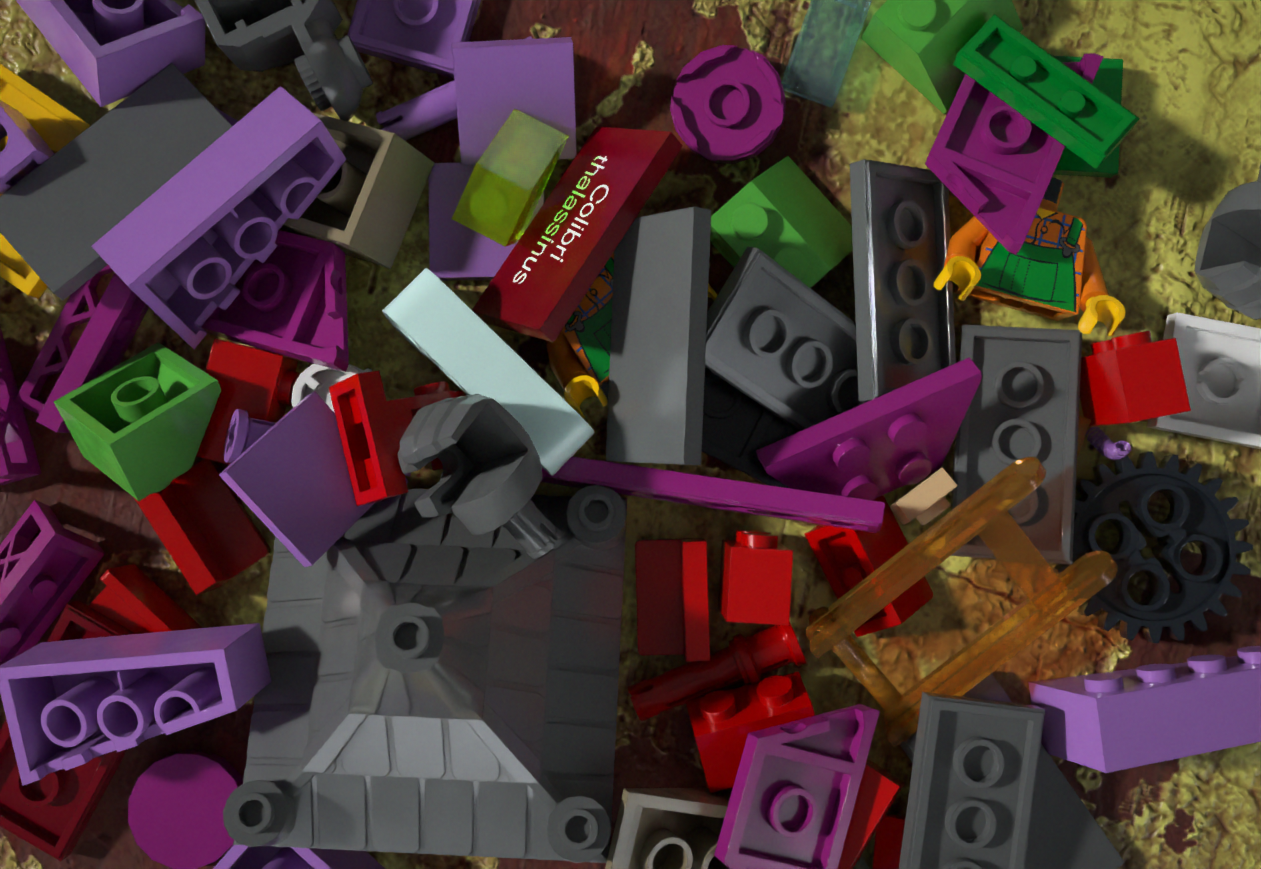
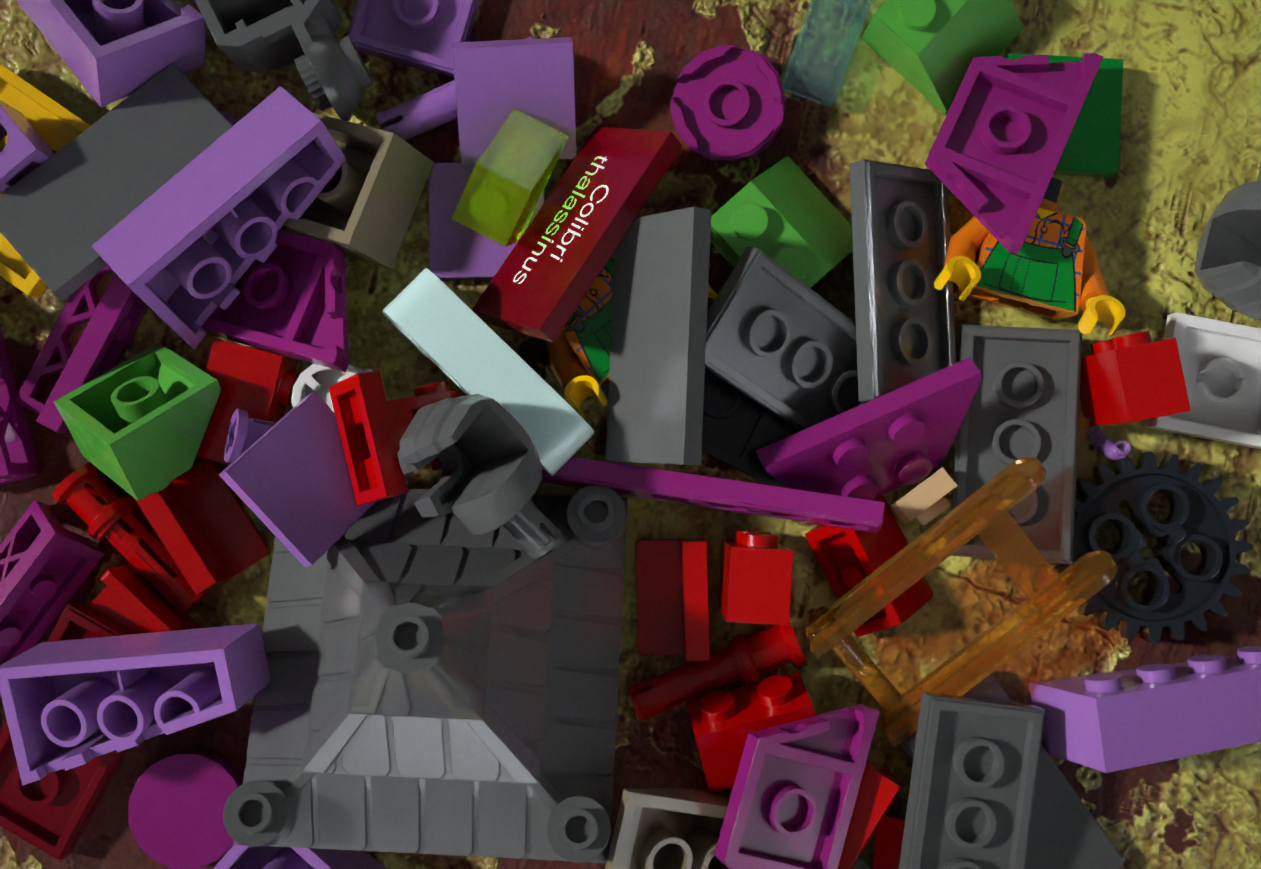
green tile [953,14,1140,169] -> none
none -> red pin [51,462,210,617]

